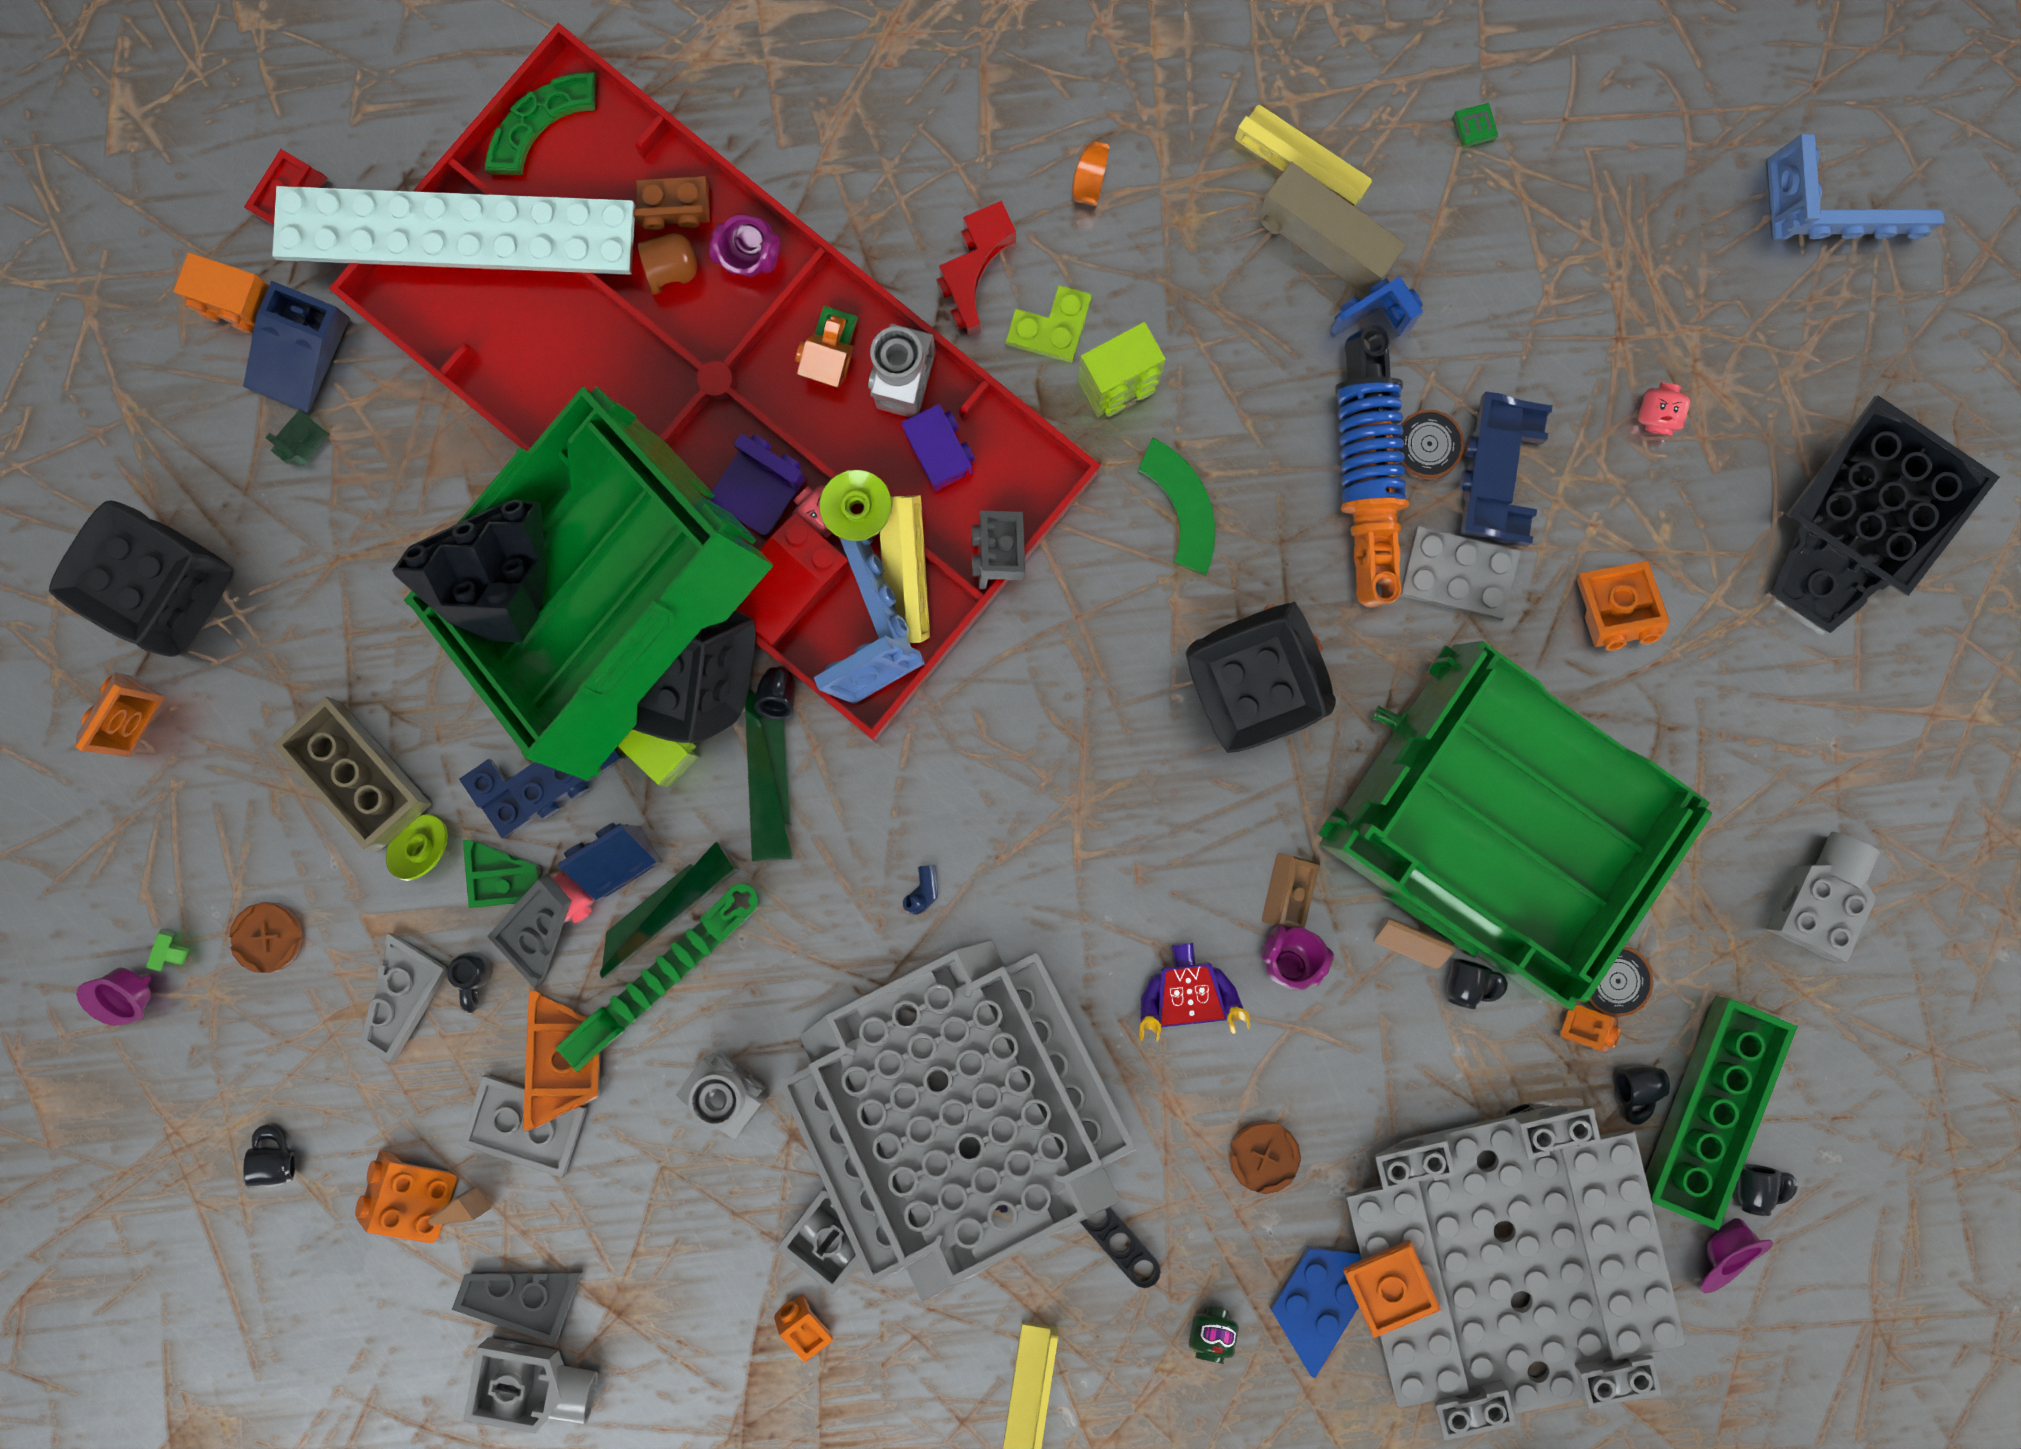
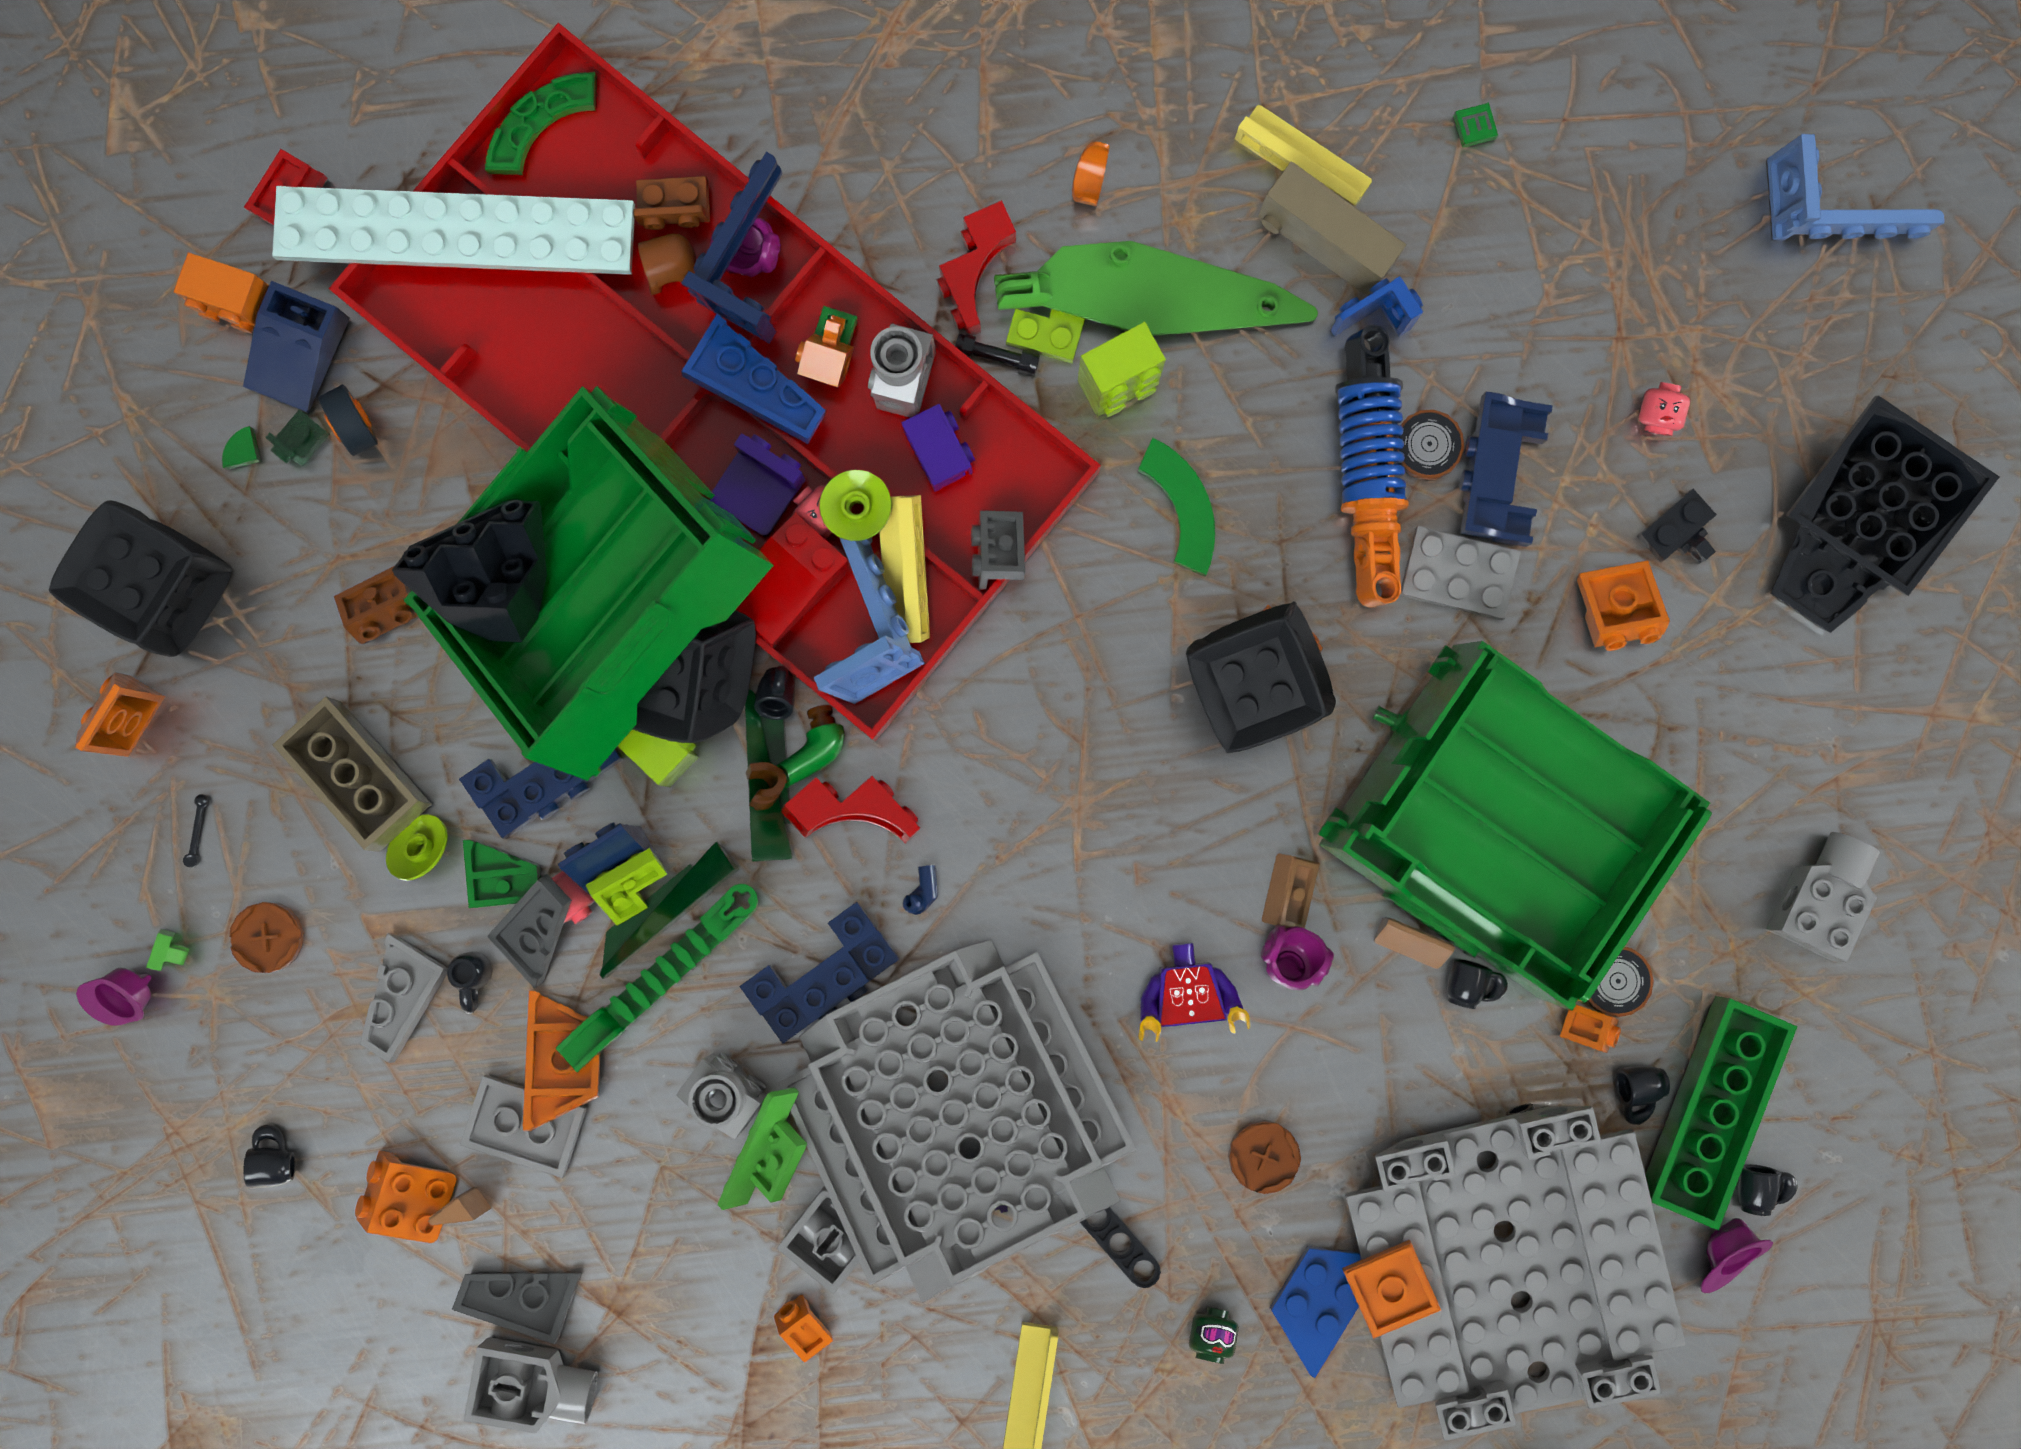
none -> black hinge [183,794,209,867]
none -> green tile [222,426,261,470]
none -> black wheel [318,384,378,456]
none -> dark orange bracket [334,566,418,644]
none -> lime plate [586,848,667,926]
none -> dark blue bracket [682,151,782,344]
none -> blue wing [682,313,825,444]
none -> bright green bracket [717,1087,807,1210]
none -> dark blue bracket [739,902,900,1044]
none -> piece [746,705,845,810]
none -> red arch [782,776,920,844]
none -> black bar [955,333,1040,375]
none -> bright green wing [994,241,1318,336]
none -> black hinge [1637,488,1717,564]

